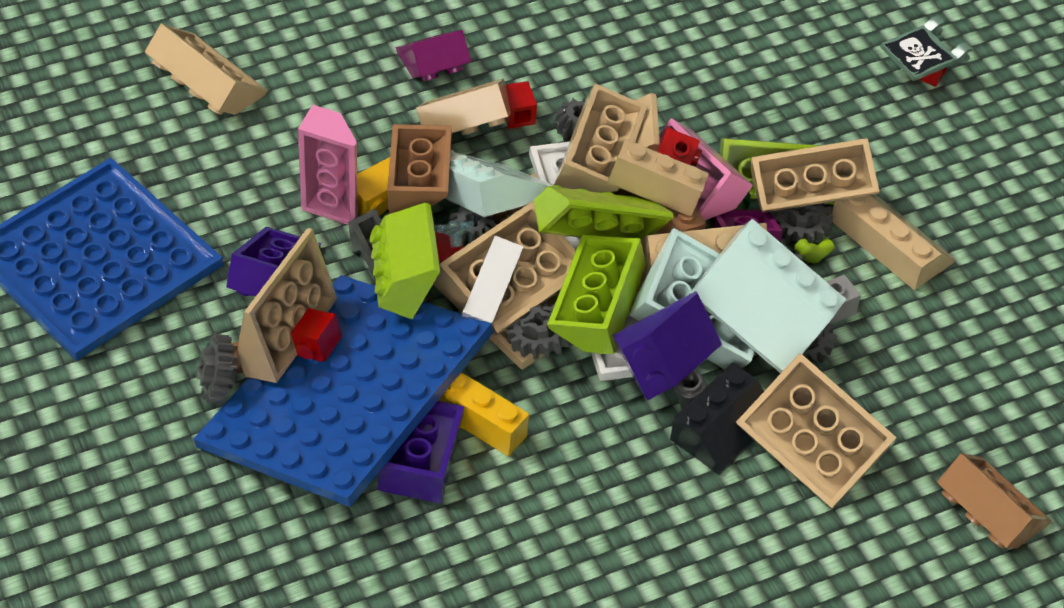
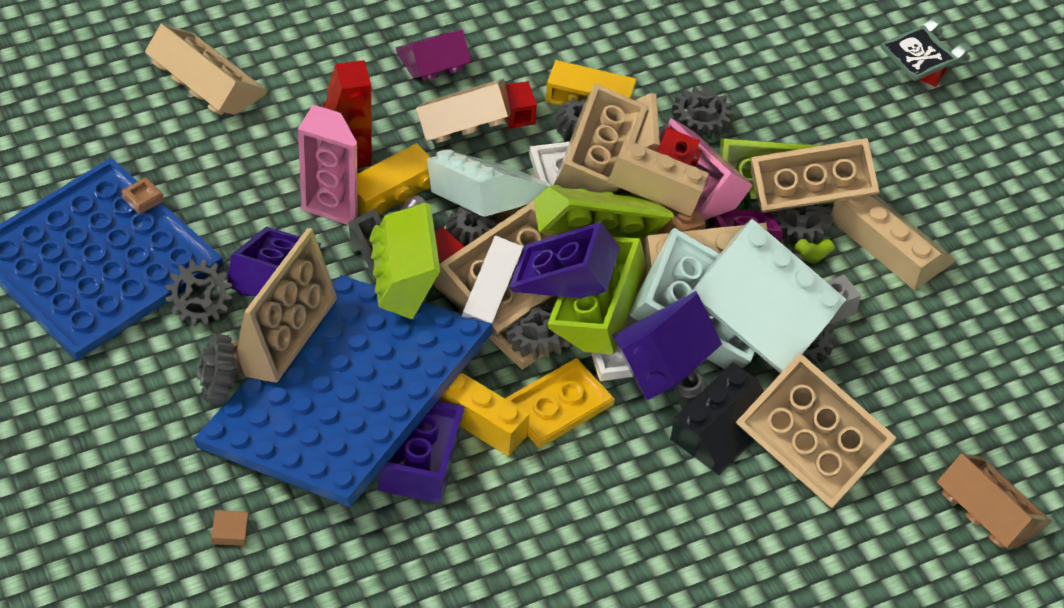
red brick [290,308,342,362] -> none
medium nougat slope [387,124,452,214] -> none
clear light blue plant [434,220,474,248] -> none
none -> medium nougat tile [121,177,164,215]
none -> dark grey gear [165,259,233,326]
none -> medium nougat tile [211,510,249,546]
none -> red wedge [322,60,372,169]
none -> yellow tile [505,358,615,449]
none -> dark purple slope [509,222,620,299]
none -> yellow brick [545,60,636,106]
none -> dark grey gear [671,86,733,139]

